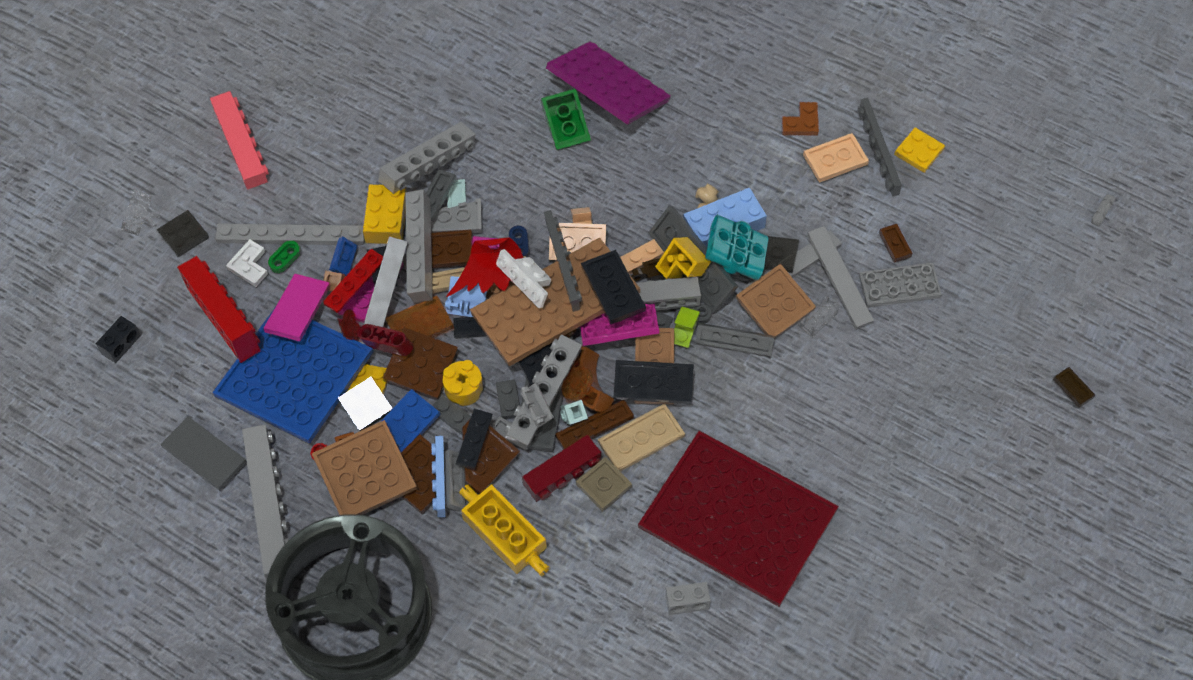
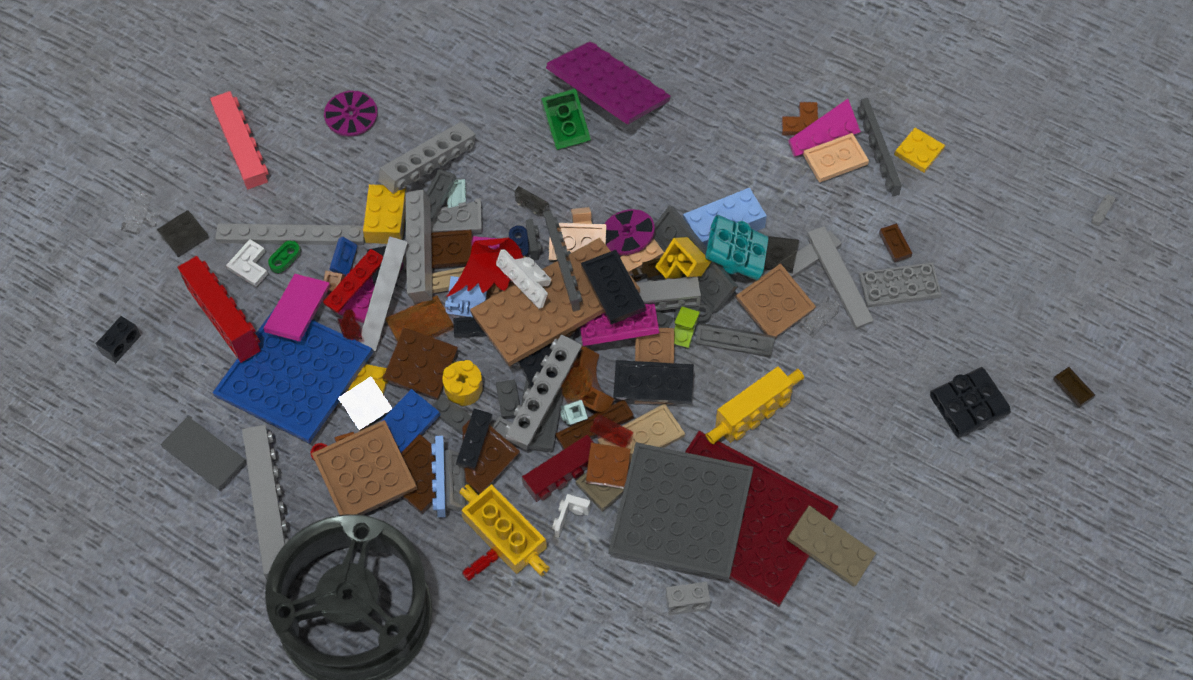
dark red beam [357,324,413,356] -> none
light grey hinge [520,382,554,427] -> none
tan animal [695,183,719,208] -> none
none -> magenta piece [324,91,378,136]
none -> red axle [462,549,498,581]
none -> clear smoke plate [514,186,549,217]
none -> dark grey plate [525,219,541,260]
none -> white bracket [552,494,591,538]
none -> dark orange plate [585,443,631,489]
none -> clear red hinge [589,414,633,448]
none -> magenta piece [604,209,655,255]
none -> dark grey plate [608,442,753,581]
none -> yellow brick [706,366,804,444]
none -> dark tan plate [787,506,876,587]
none -> dark pink wing [788,99,861,157]
none -> black connector [930,367,1011,438]

